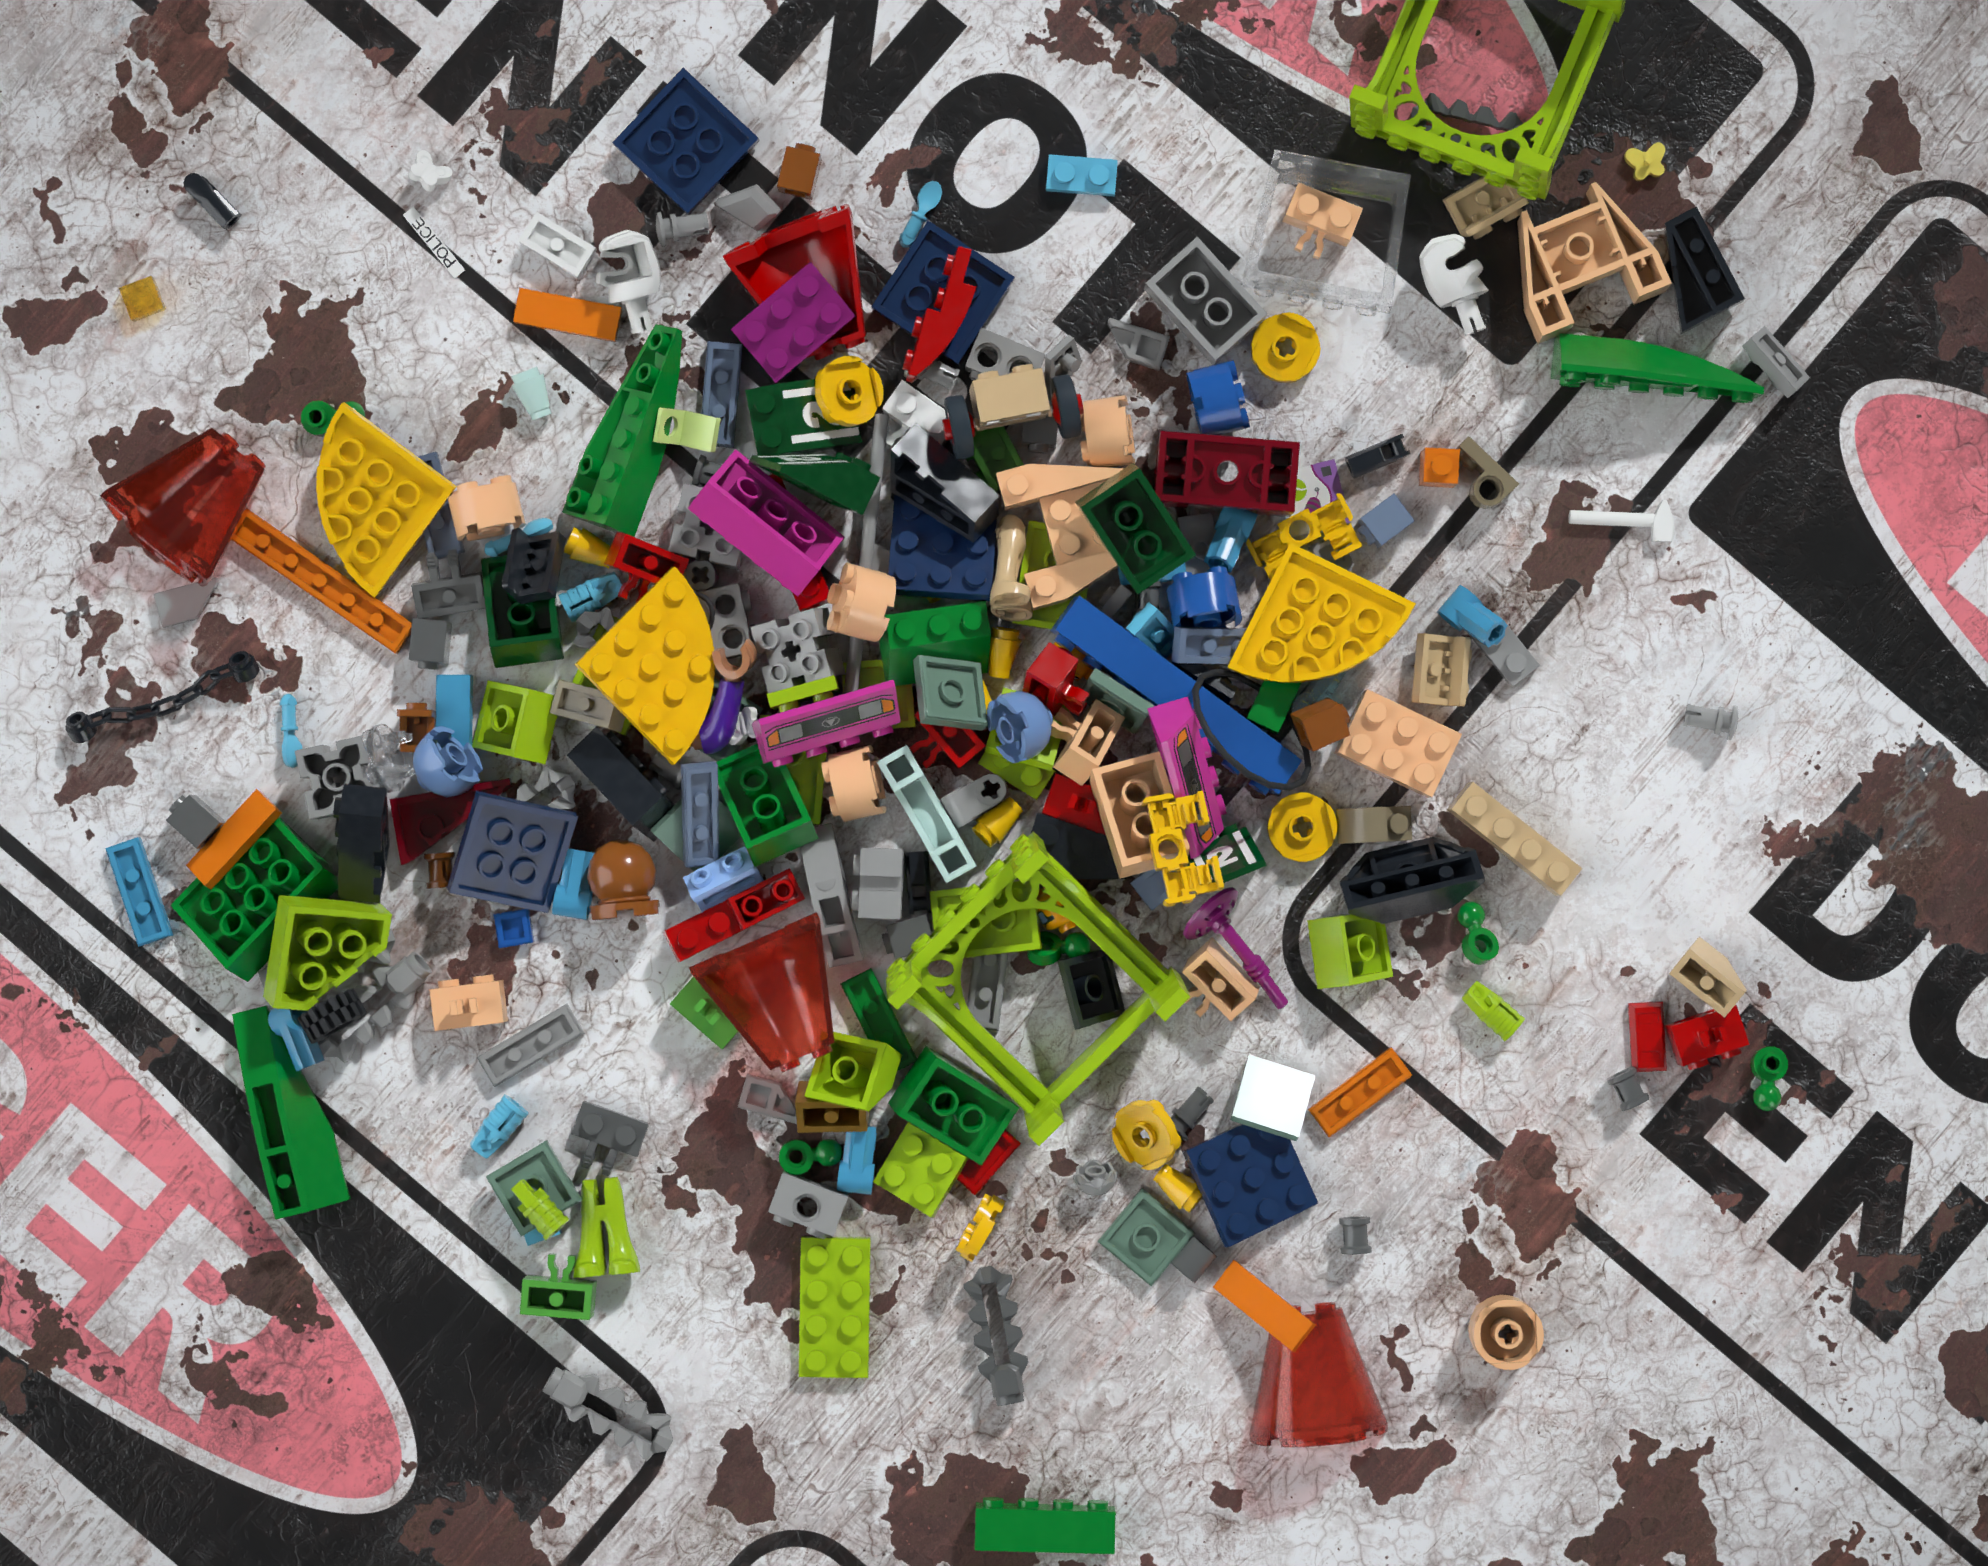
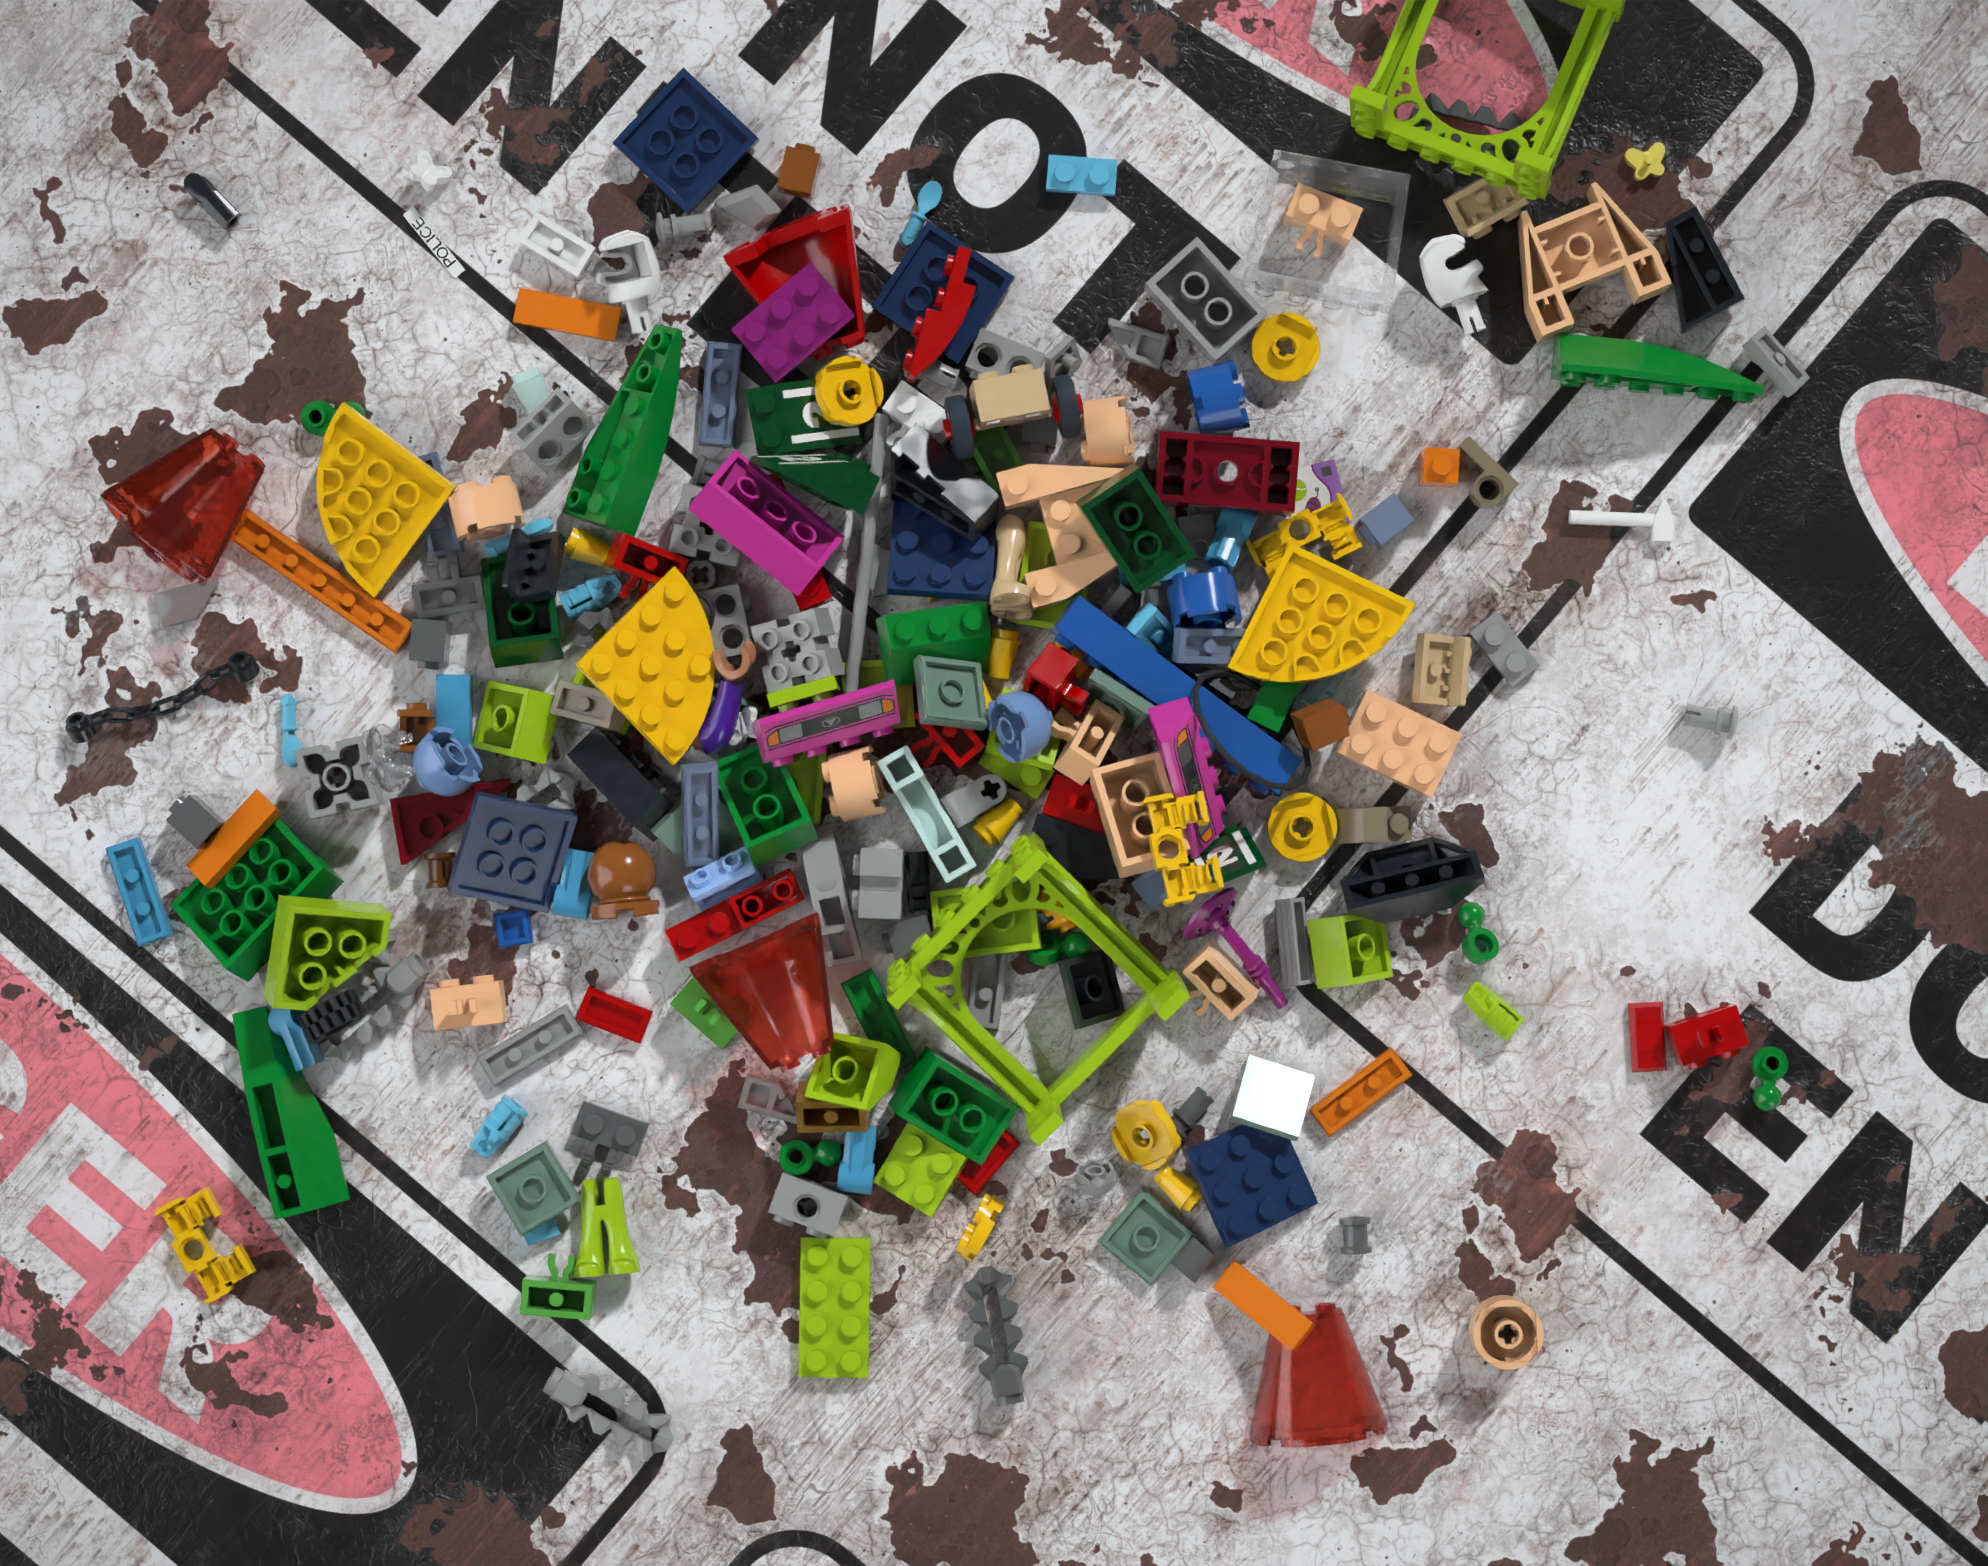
clear yellow plate [119,276,166,322] -> none
black wedge [333,784,390,904] -> none
lime hinge [511,1179,570,1241] -> none
yellowish green bracket [653,407,721,453] -> none
light nougat brick [827,563,896,642] -> none
green brick [975,1497,1116,1554] -> none
black bar [1345,434,1411,479] -> none
dark azure piece [1437,585,1508,648] -> none
tan brick [1446,782,1583,896] -> none
dark grey bush [1606,1066,1650,1111] -> none
tan slope [1669,936,1747,1018] -> none
none -> yellow piece [154,1186,256,1304]
none -> light grey brick [509,387,596,475]
none -> red tile [576,986,654,1044]
none -> light grey piece [1274,897,1313,986]

